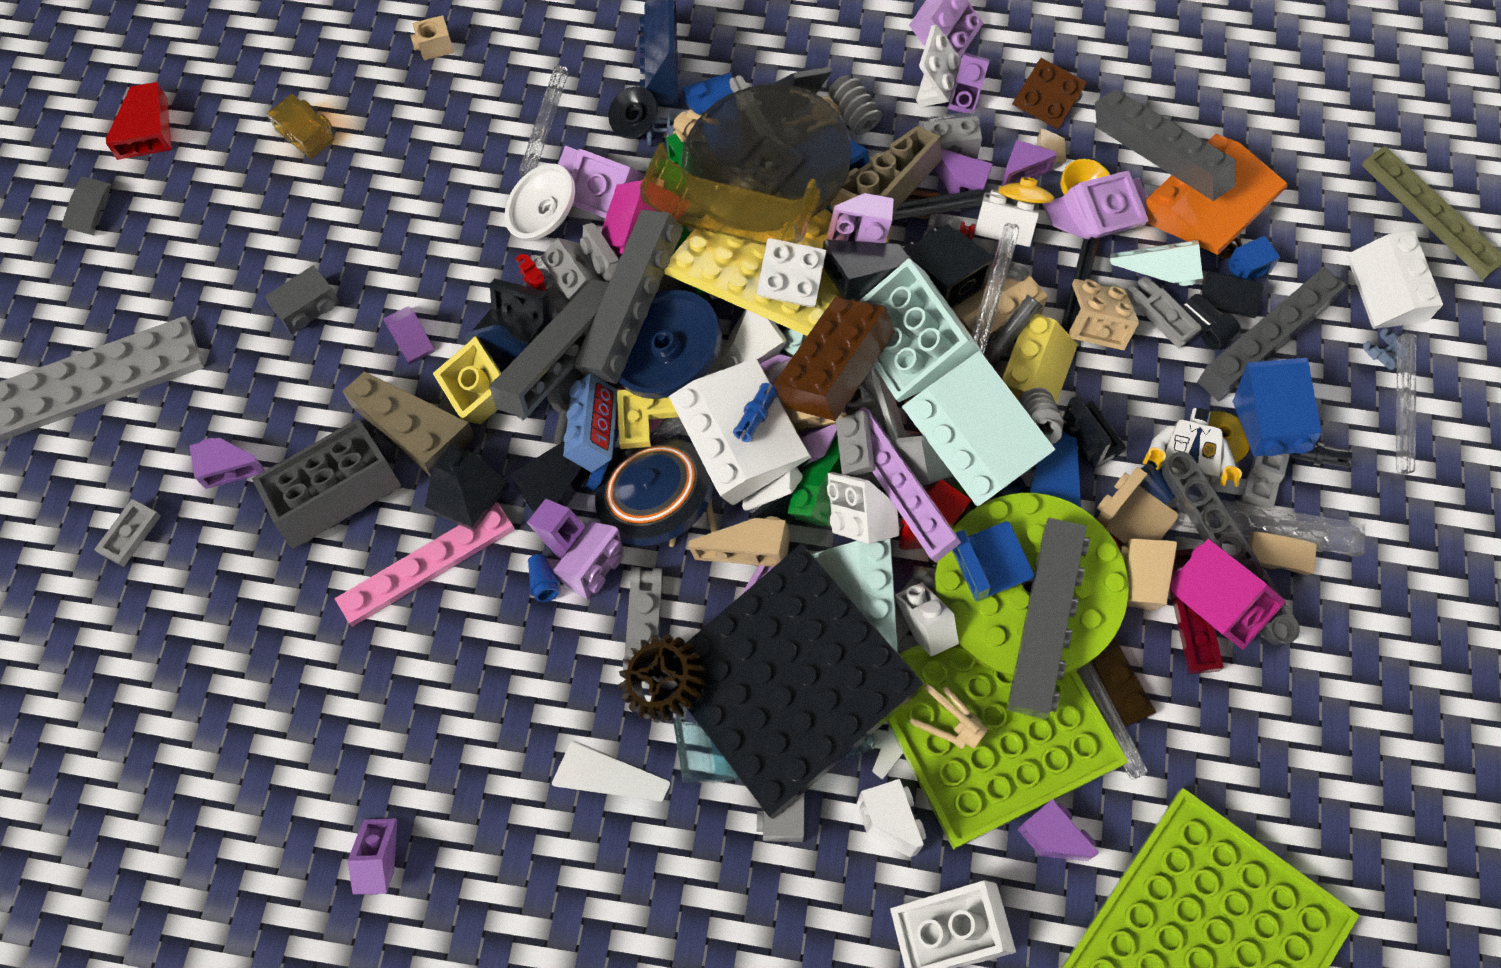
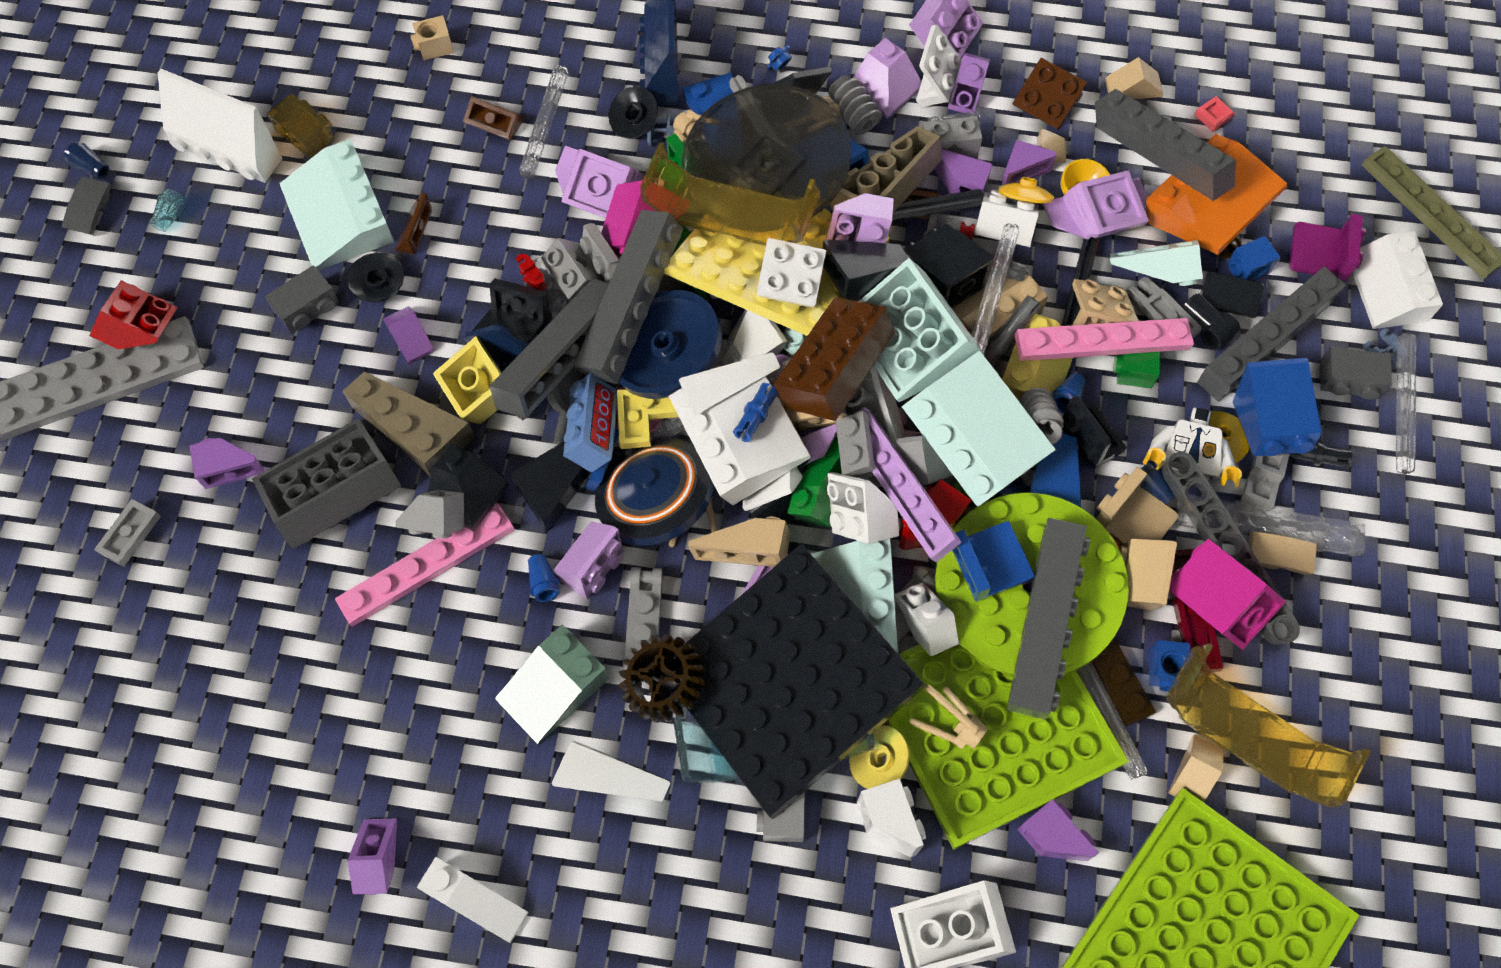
red slope [106,82,172,160] -> none
white dish [505,164,575,241] -> none
medium lavender slope [527,499,585,559] -> none
none -> dark blue cone [64,142,109,179]
none -> red slope [89,280,177,350]
none -> clear light blue cone [150,188,187,232]
none -> white slope [158,69,283,183]
none -> light aqua slope [280,139,394,271]
none -> black dish [347,252,405,303]
none -> reddish brown slope [395,193,432,255]
none -> light grey slope [395,489,464,538]
none -> white slope [417,857,529,943]
none -> reddish brown slope [463,96,525,140]
none -> slope [495,624,610,745]
none -> white sticker [679,352,780,415]
none -> blue plate [766,45,792,72]
none -> light yellow dish [849,725,910,789]
none -> lavender slope [854,38,922,119]
none -> bright pink plate [1014,318,1194,361]
none -> blue cone [1052,373,1086,414]
none -> tan slope [1105,57,1164,99]
none -> green slope [1113,352,1160,389]
none -> blue brick [1149,640,1190,692]
none -> clear yellow windscreen [1166,644,1371,808]
none -> tan slope [1168,735,1224,802]
none -> coral tile [1194,96,1235,132]
none -> magenta bracket [1289,214,1366,281]
none -> dark grey brick [1320,346,1392,399]

